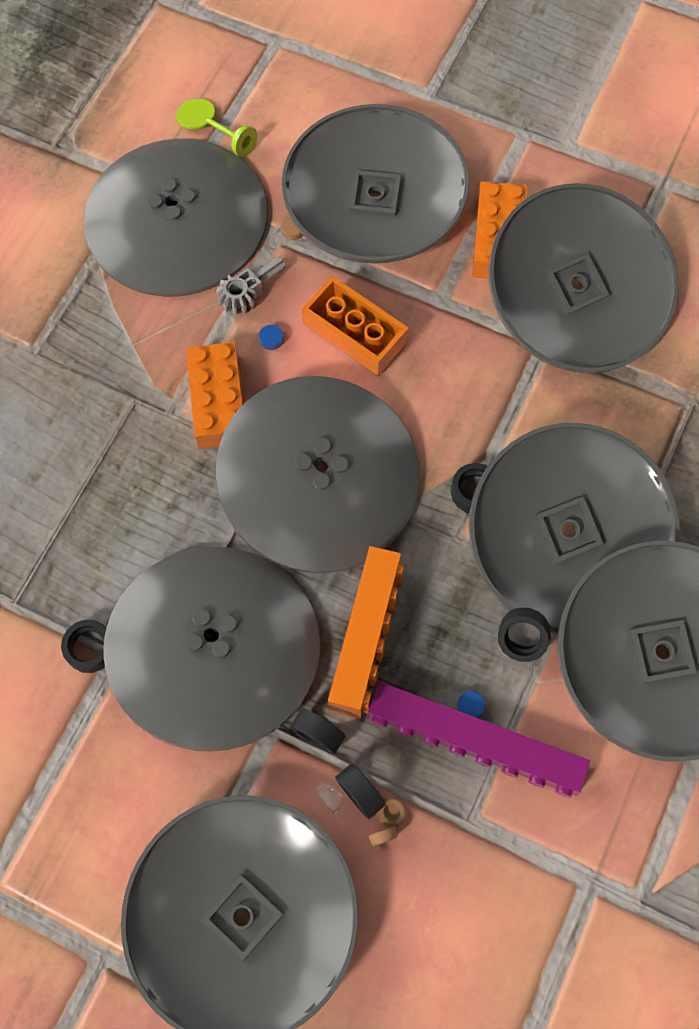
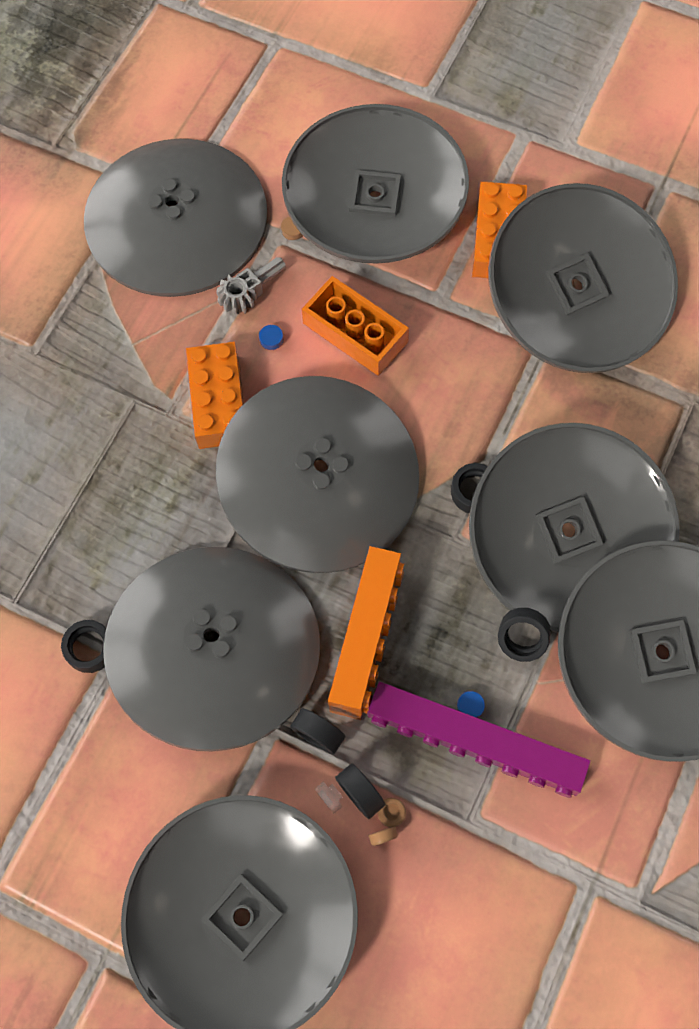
lime piece [176,99,257,158] -> none

